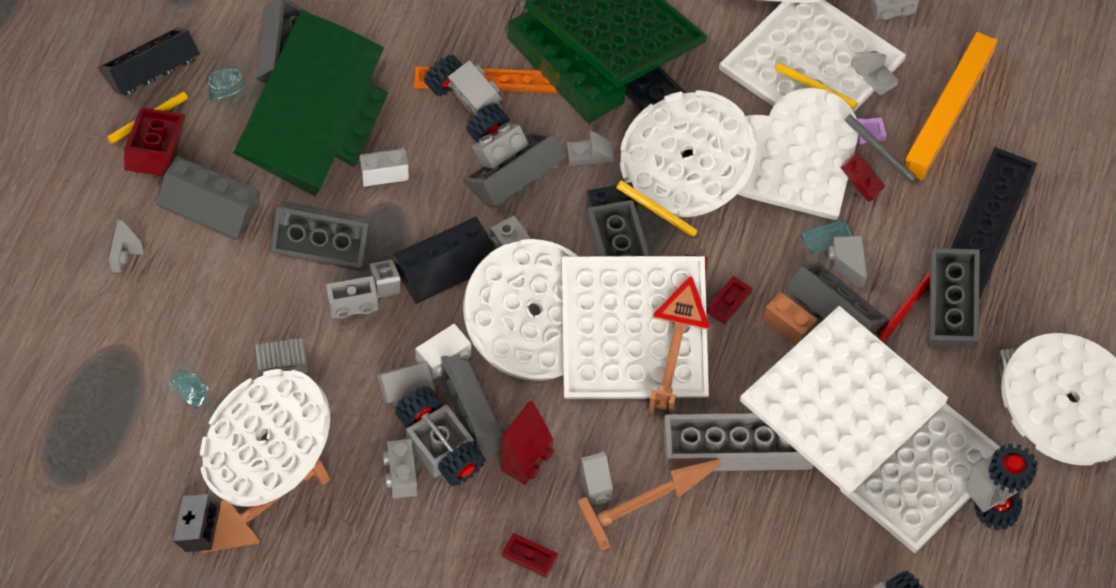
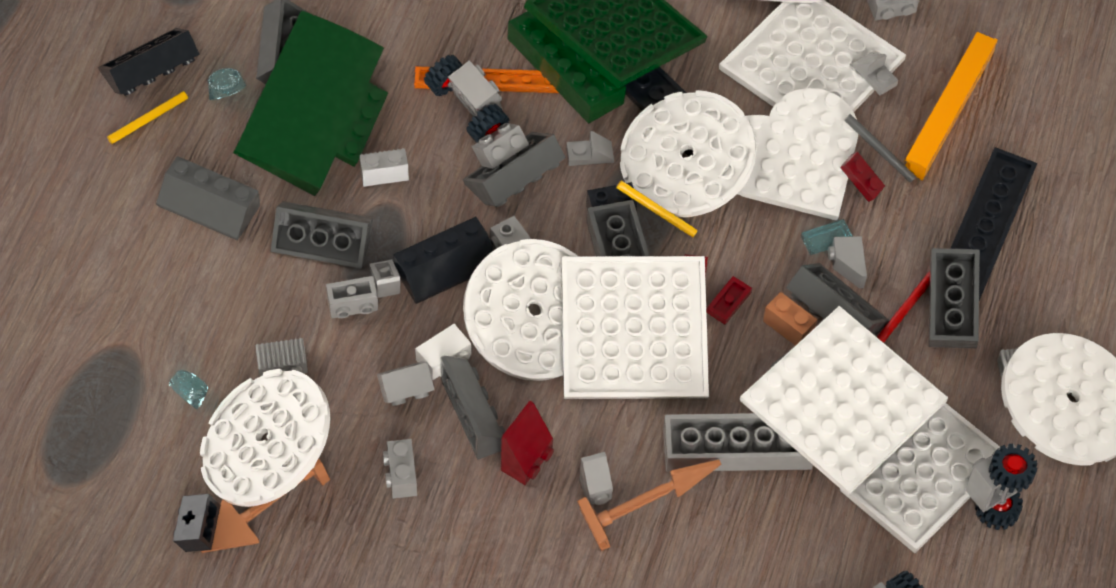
light grey slope [109,220,144,273] -> none
dark red slope [124,107,185,176] -> none
brick [395,386,486,486] -> none
dark red plate [502,533,558,578] -> none
nougat piece [649,276,709,415] -> none
yellow bar [775,62,858,110] -> none
lavender tile [857,117,887,145] -> none

